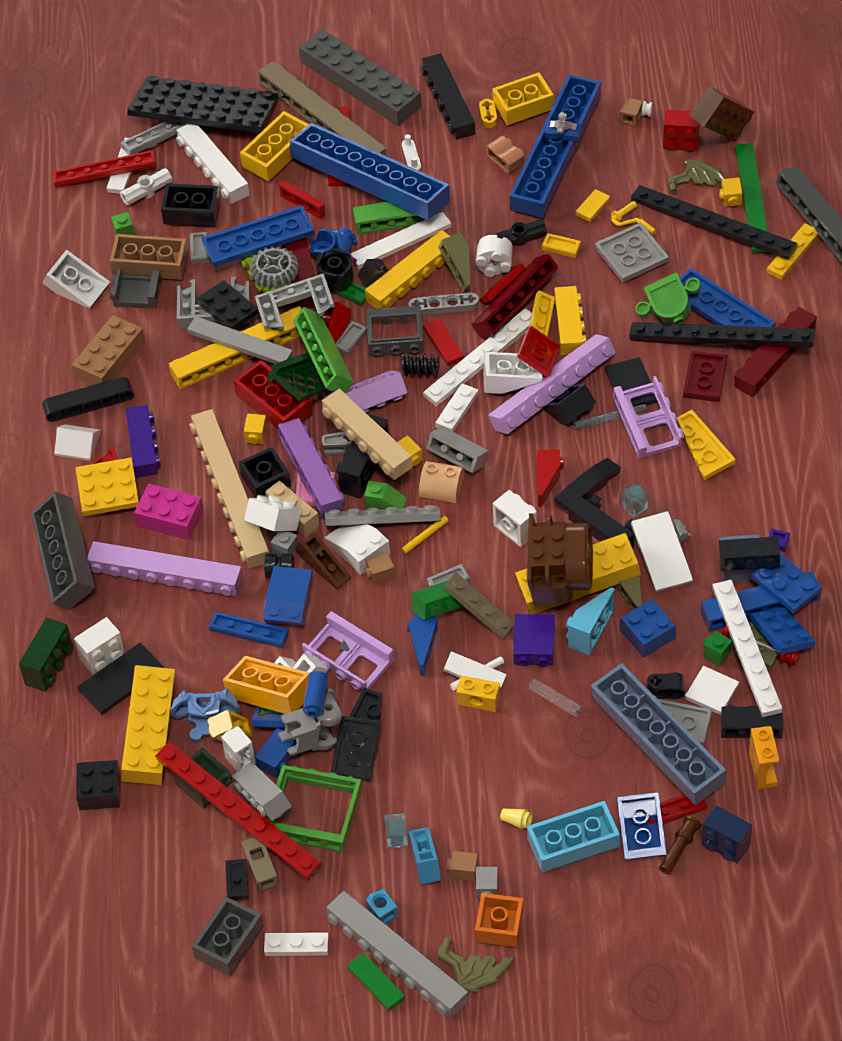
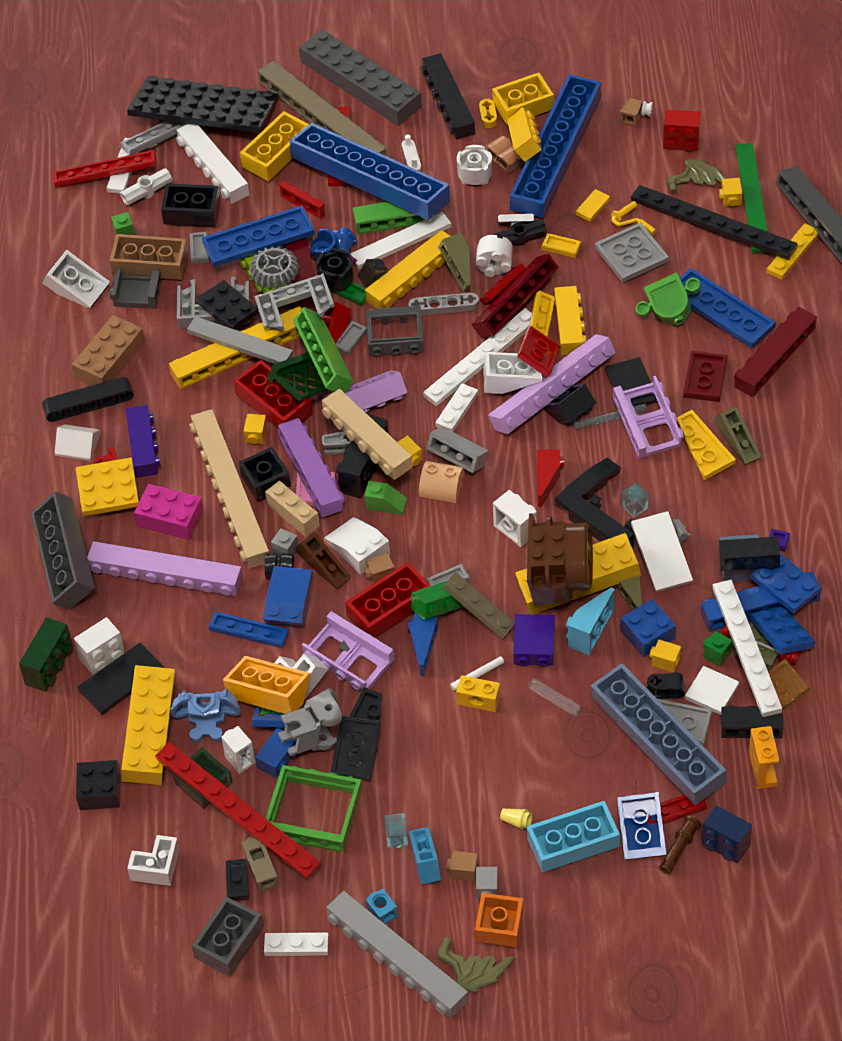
yellow slope [208,710,253,741] -> none
light grey brick [232,761,292,821] -> none
white brick [244,495,302,531] -> none
blue brick [303,671,329,718] -> none
light grey plate [325,505,441,526] -> none
green tile [347,953,405,1012] -> none
black piece [401,353,440,377] -> none
yellow bar [401,516,449,555] -> none
red tile [423,318,464,366] -> none
white tile [443,651,506,689] -> none
piece [545,112,582,142] -> none
black plate [629,322,815,347] -> none
reddish brown brick [689,86,754,141] -> none
none -> white brick [127,835,180,886]
none -> red brick [345,562,431,638]
none -> white brick [457,145,492,185]
none -> white plate [498,214,534,226]
none -> yellow brick [507,107,542,162]
none -> yellow brick [649,639,681,673]
none -> olive slope [714,406,762,465]
none -> clear yellow tile [768,659,810,710]

